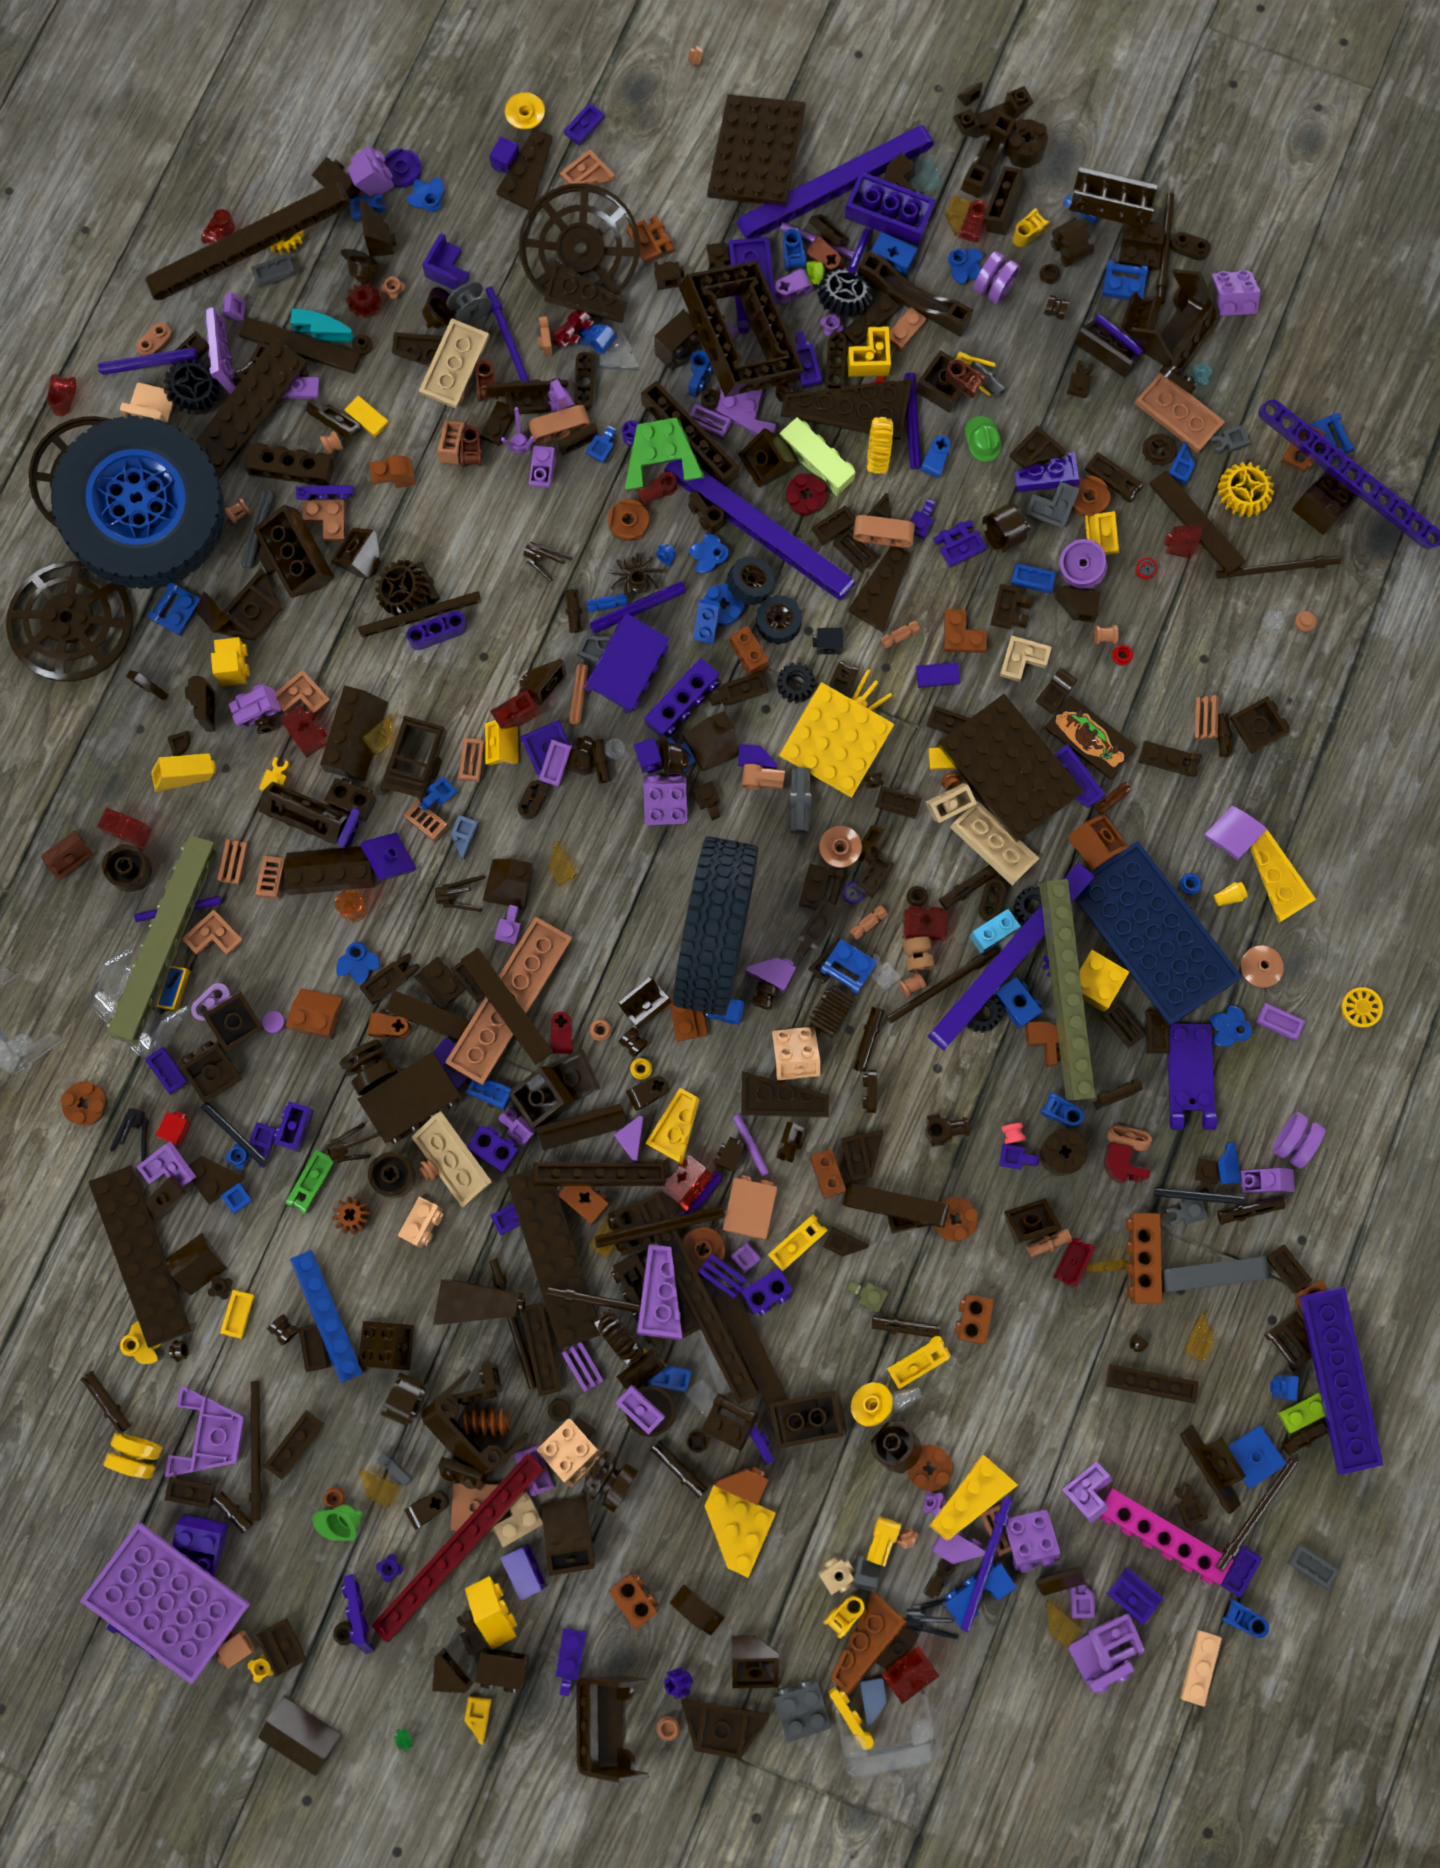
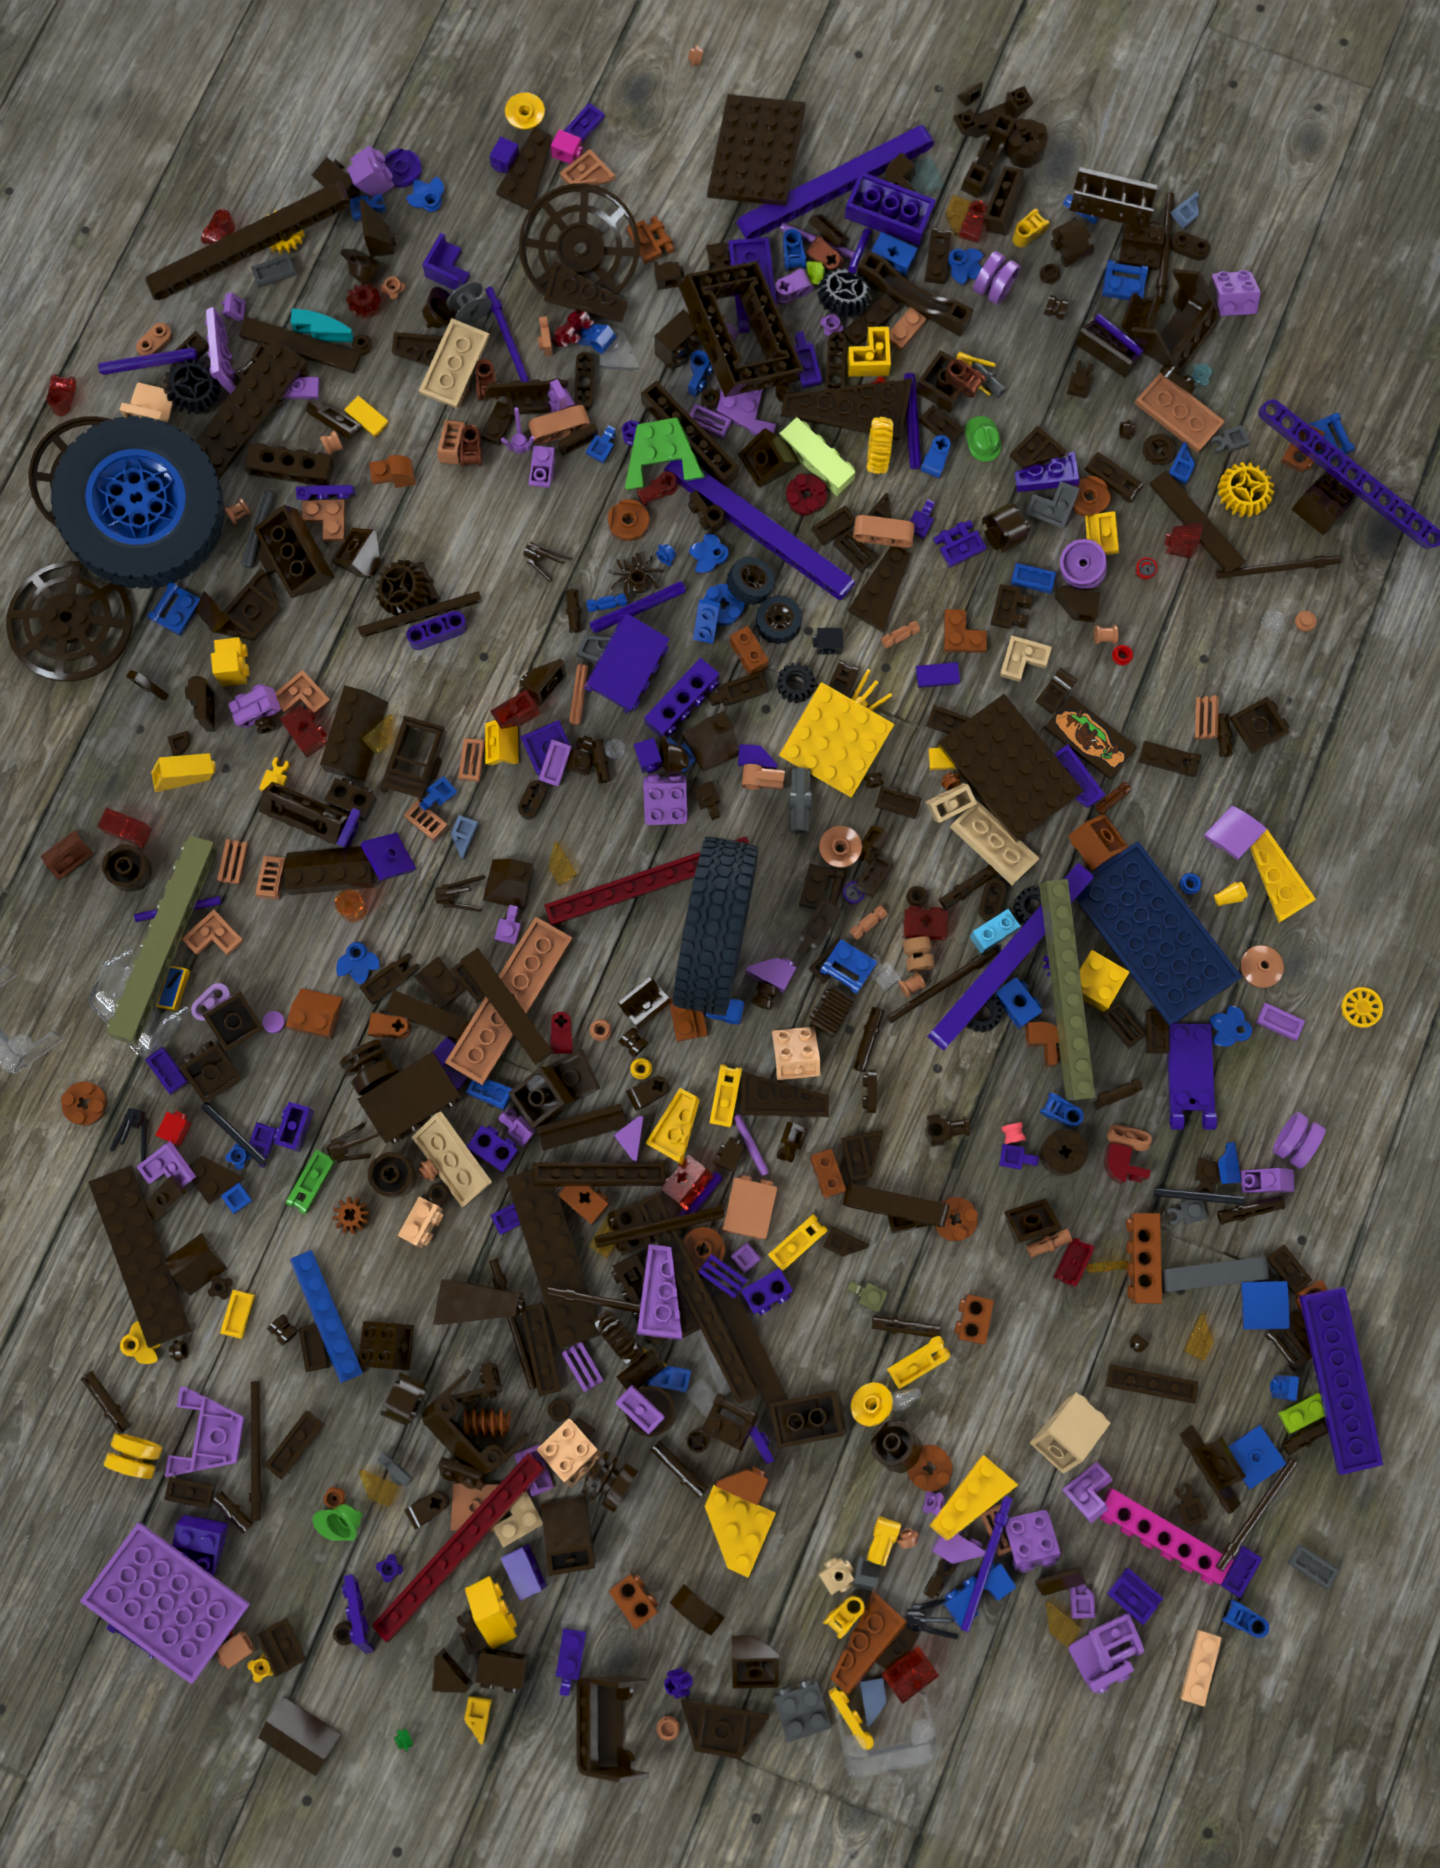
none -> dark brown plate [428,1183,450,1205]
none -> dark red plate [544,836,749,926]
none -> dark pink brick [551,130,583,164]
none -> yellow plate [709,1064,742,1128]
none -> dark brown plate [919,404,964,446]
none -> dark brown plate [924,227,952,284]
none -> tan slope [1030,1392,1110,1474]
none -> dark brown plate [1119,420,1135,440]
none -> sand blue tile [1170,192,1199,229]
none -> blue slope [1241,1281,1289,1330]

